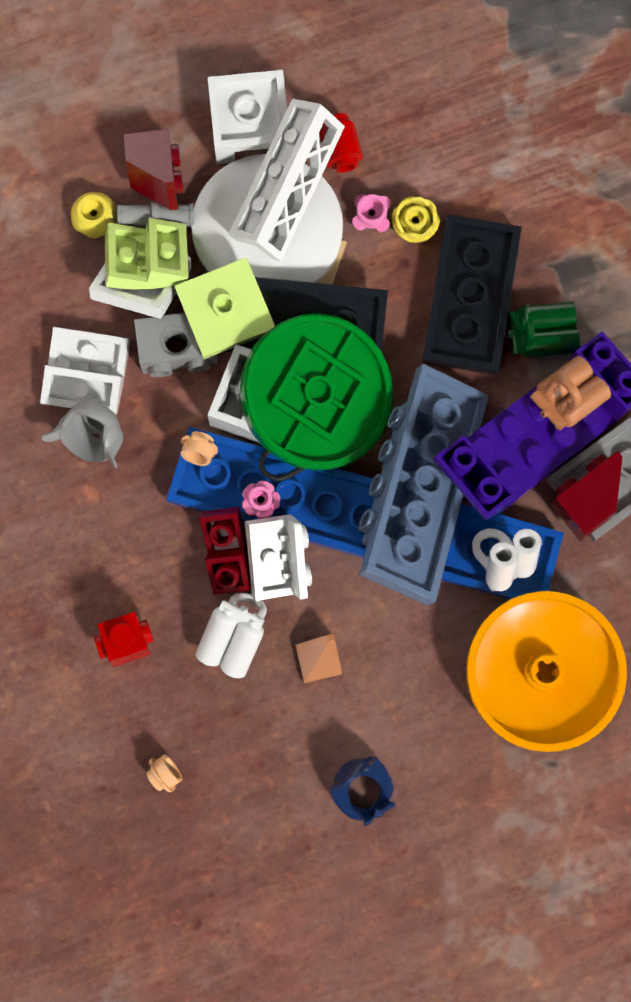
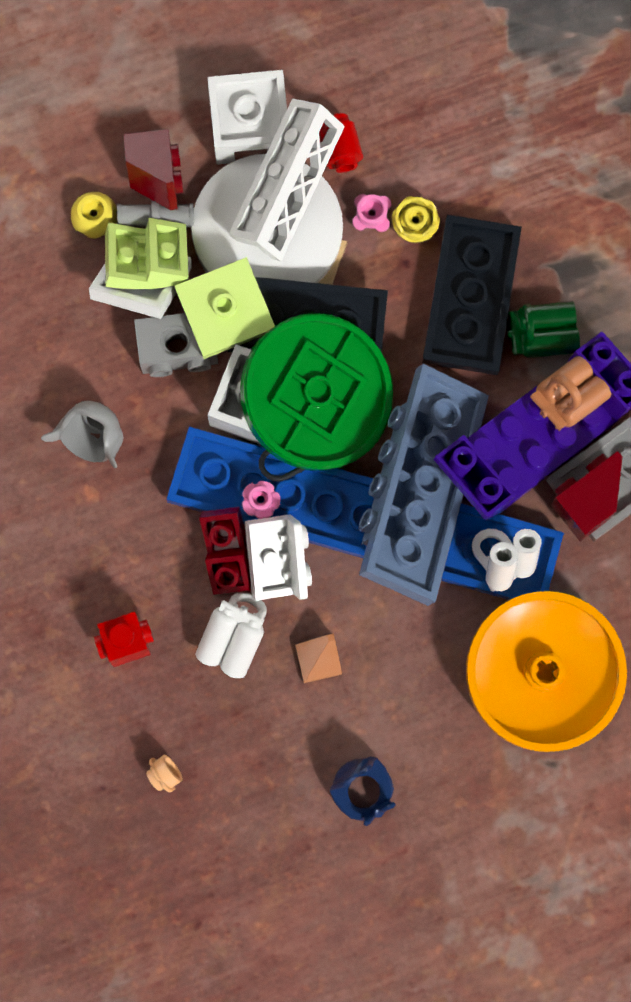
white slope [40,327,131,415] -> none
light nougat plate [181,431,218,466] -> none

